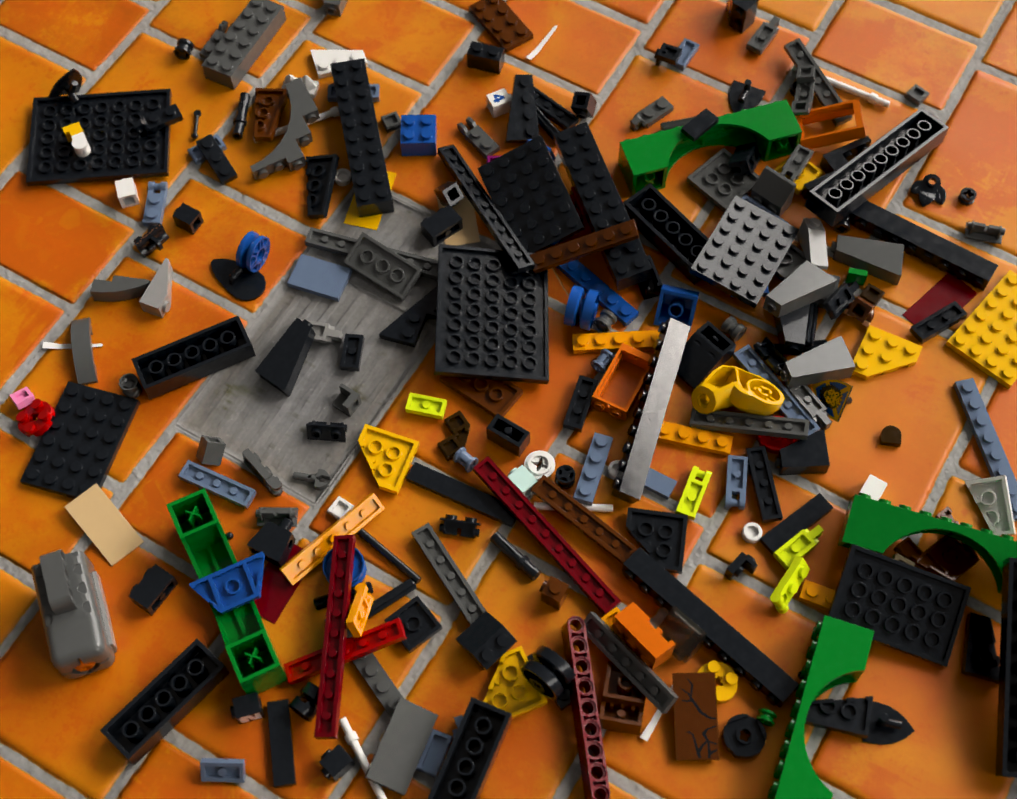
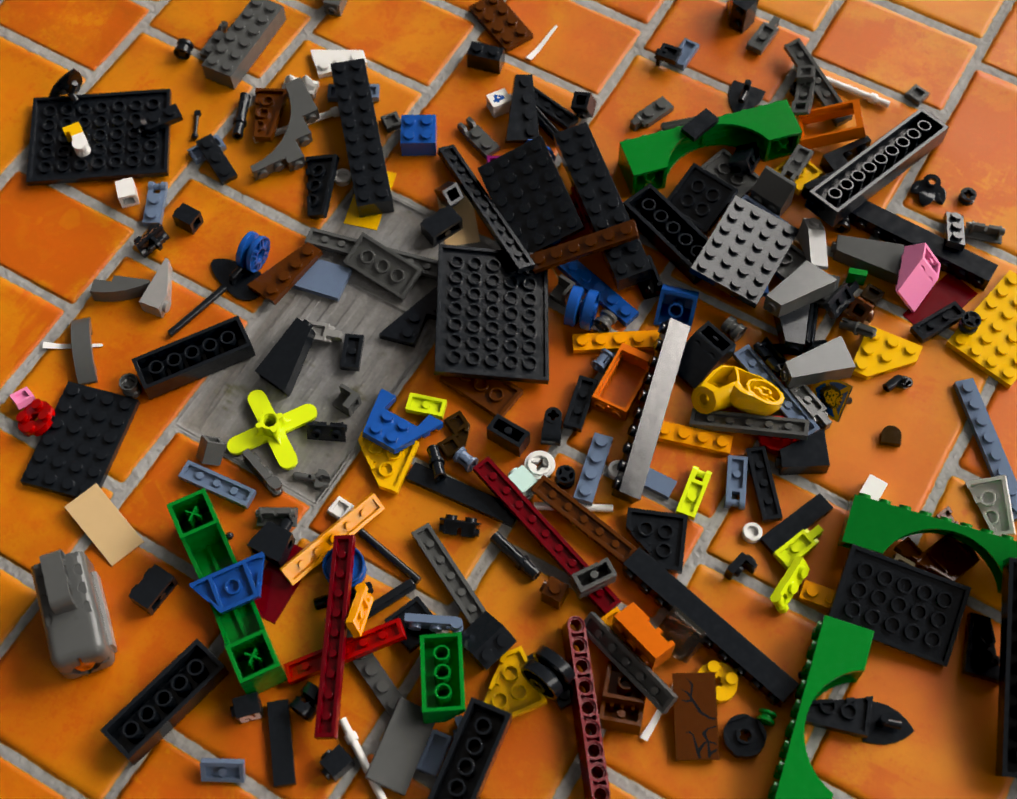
none -> black bar [167,285,227,337]
none -> neon yellow piece [227,390,318,470]
none -> reddish brown wing [247,242,323,305]
none -> blue wing [363,389,443,455]
none -> sand blue plate [404,613,464,633]
none -> green slope [420,632,466,724]
none -> black pin [427,445,447,482]
none -> black piece [541,407,562,446]
none -> dark grey panel [549,274,576,307]
none -> dark grey brick [569,557,617,599]
none -> black plate [667,163,738,235]
none -> dark grey axle [839,317,877,338]
none -> black arm [883,375,913,392]
none -> bright pink slope [895,243,941,312]
none -> plate [943,211,966,251]
none -> black wheel [958,311,981,335]

